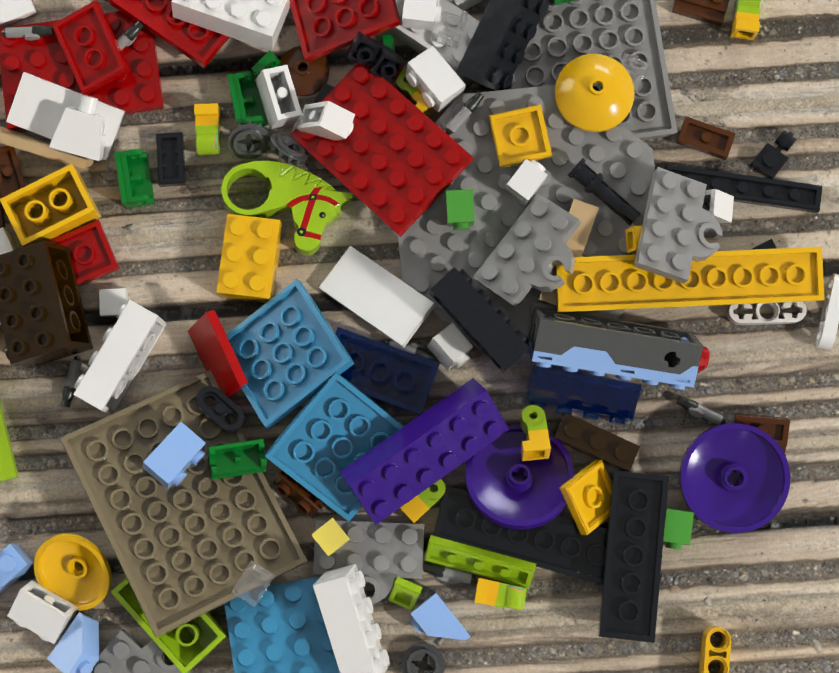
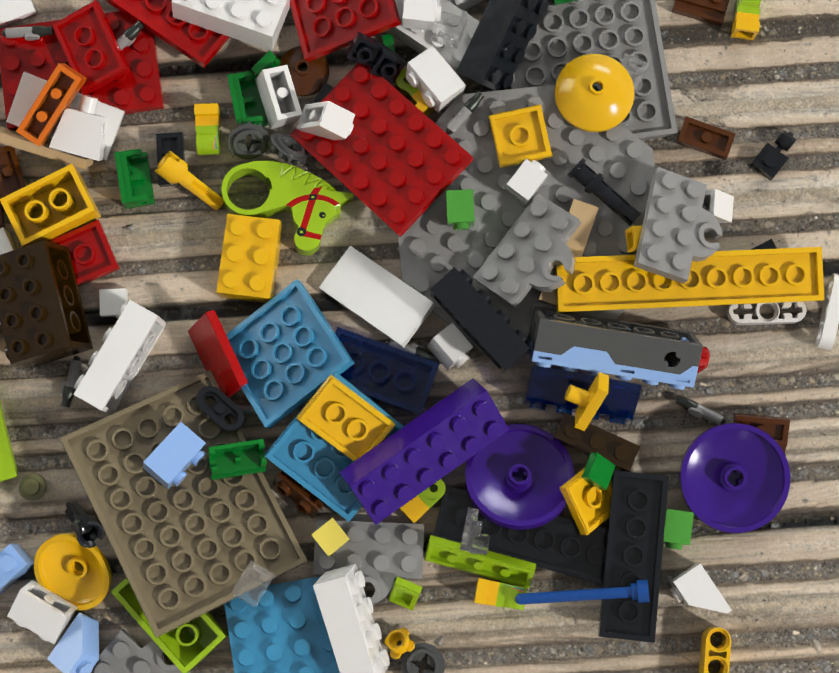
light blue slope [410,593,471,640] -> none
piece [423,563,476,584] -> none
leg [520,405,551,461] -> none
black tile [664,164,822,213] -> none
none -> orange brick [16,63,87,147]
none -> olive plate [19,473,47,501]
none -> black piece [65,501,104,548]
none -> yellow piece [155,151,224,210]
none -> yellow tile [297,374,396,461]
none -> yellow plate [384,628,415,659]
none -> clear bracket [460,507,490,555]
none -> blue piece [515,580,650,605]
none -> yellow tile [564,372,609,431]
none -> green tile [582,453,616,490]
none -> white slope [669,563,732,613]

